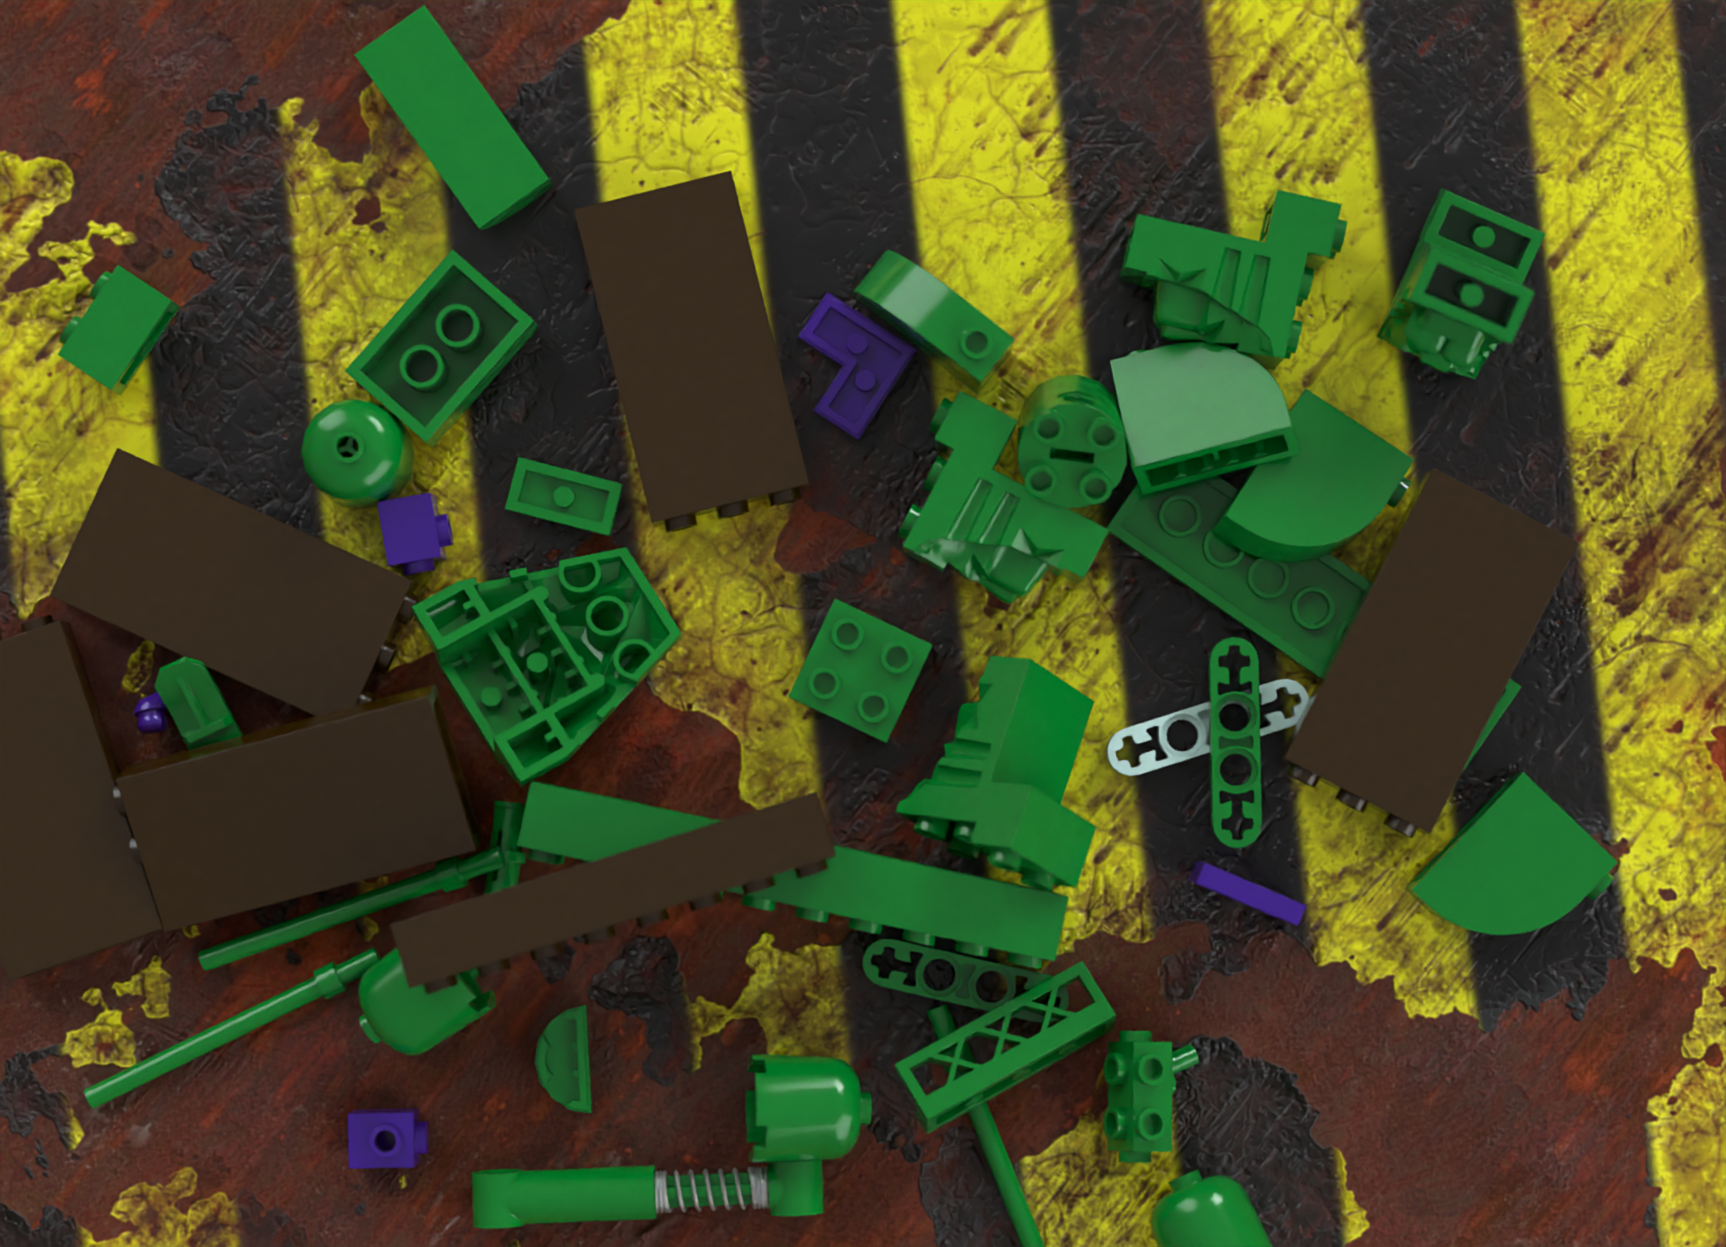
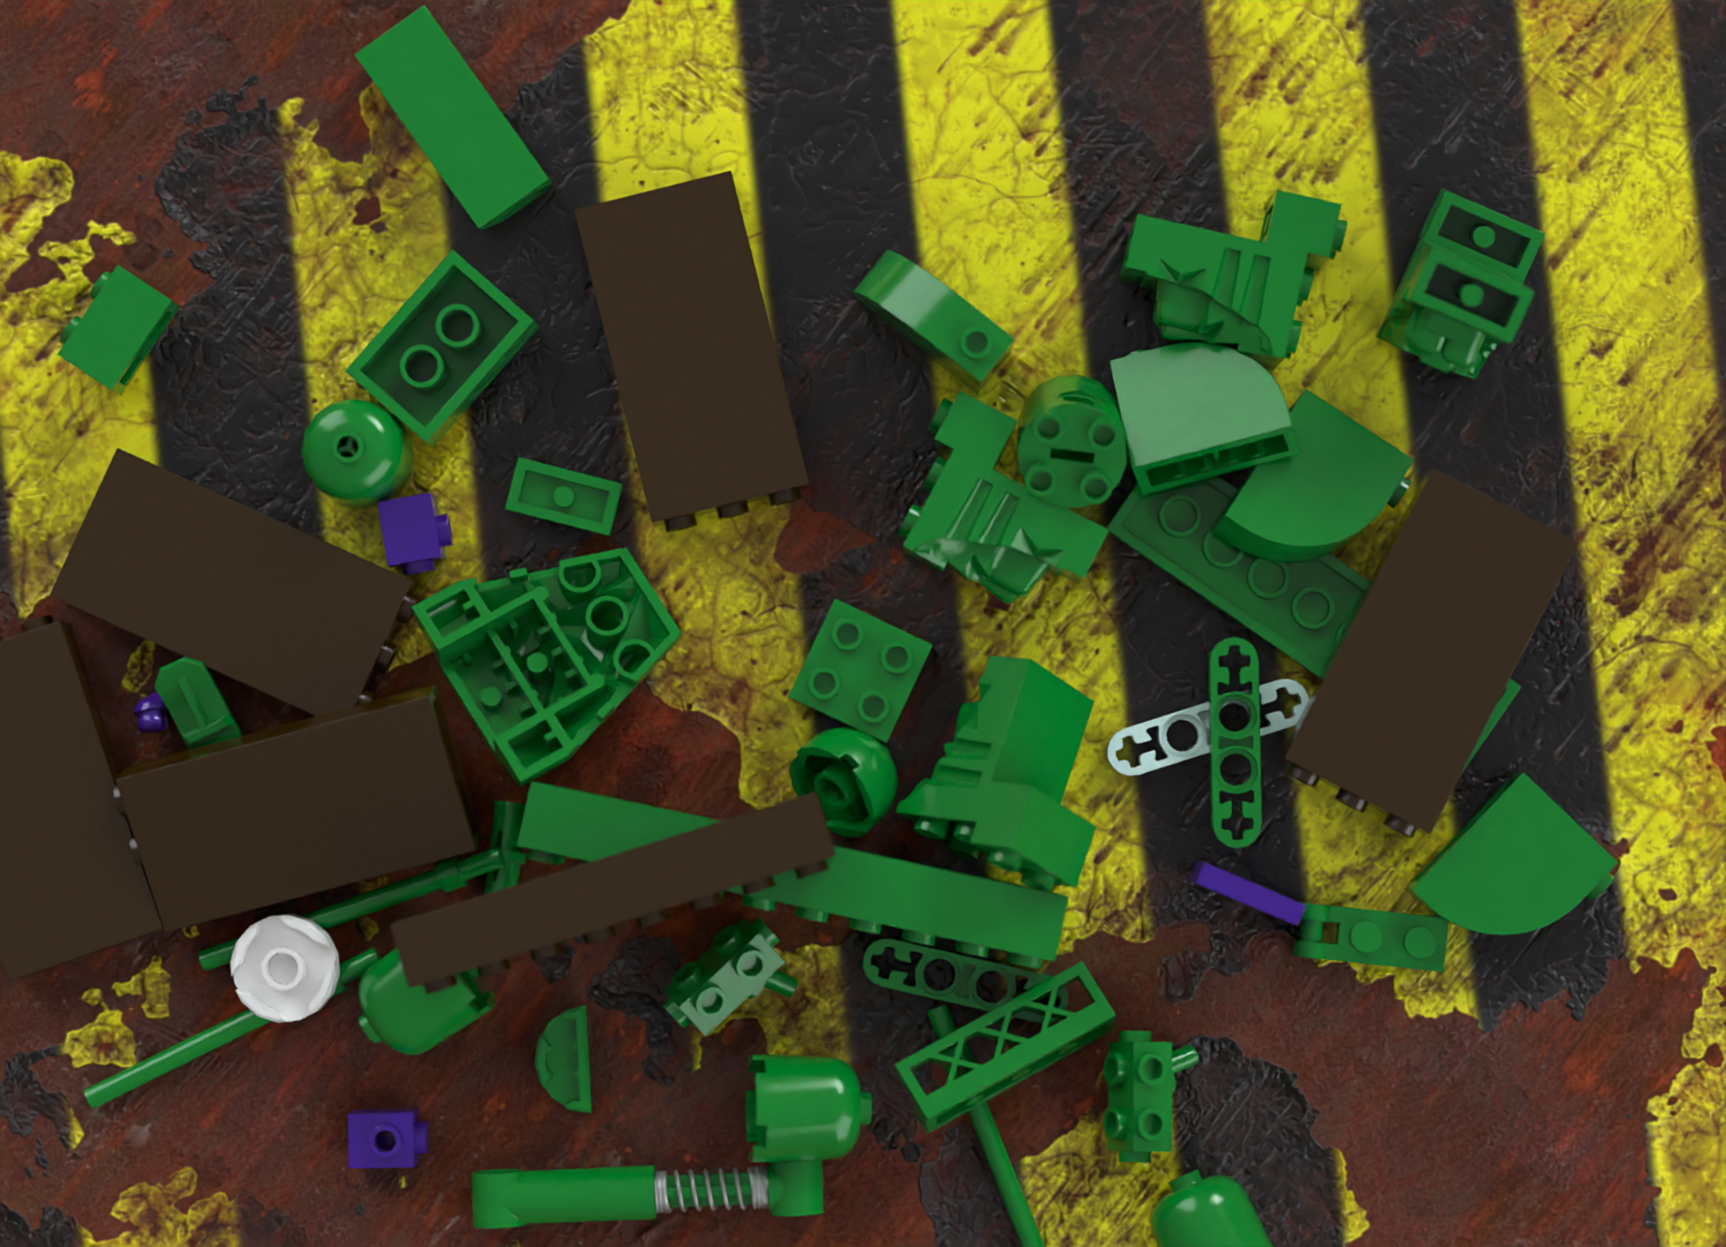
dark purple tile [798,292,917,441] -> none
none -> white tile [230,913,340,1023]
none -> green brick [662,917,798,1036]
none -> green cylinder [789,727,899,838]
none -> green plate [1293,902,1448,972]

